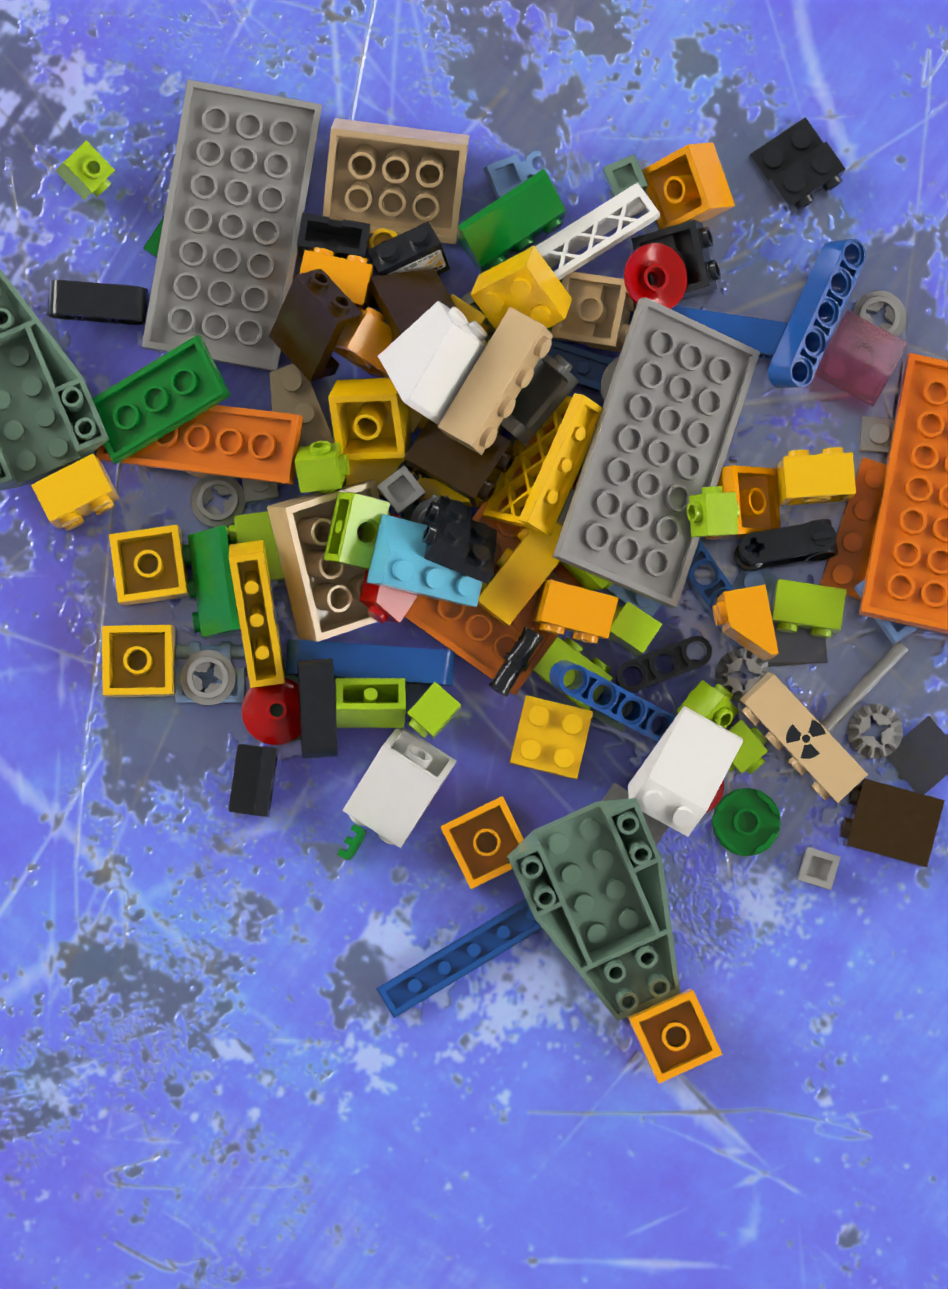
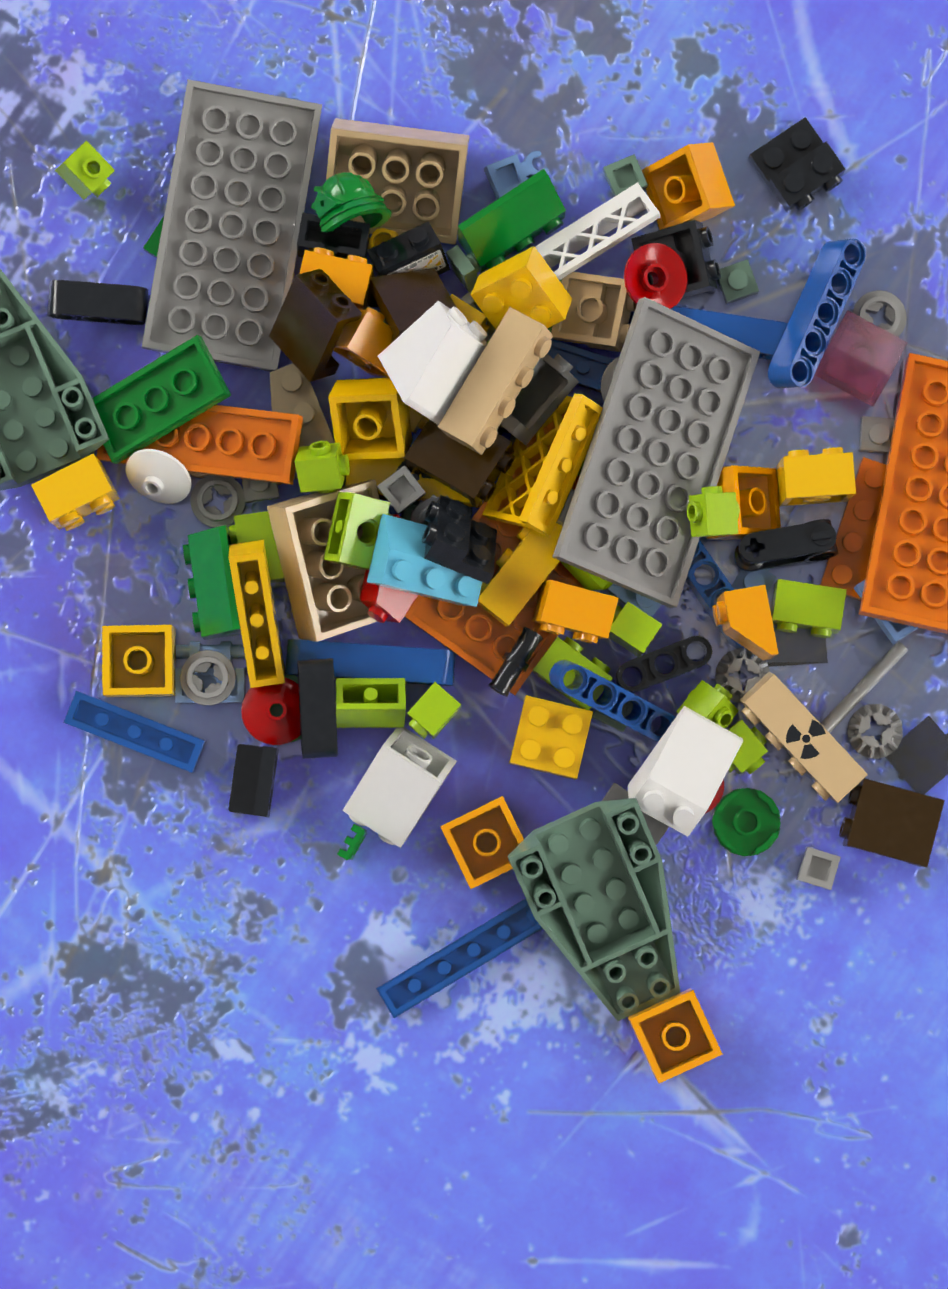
yellow brick [109,524,190,606] -> none
none -> blue plate [63,691,205,773]
none -> white dish [125,449,192,504]
none -> green helmet [311,172,392,232]
none -> sand green plate [446,245,480,293]
none -> sand green plate [717,259,759,304]

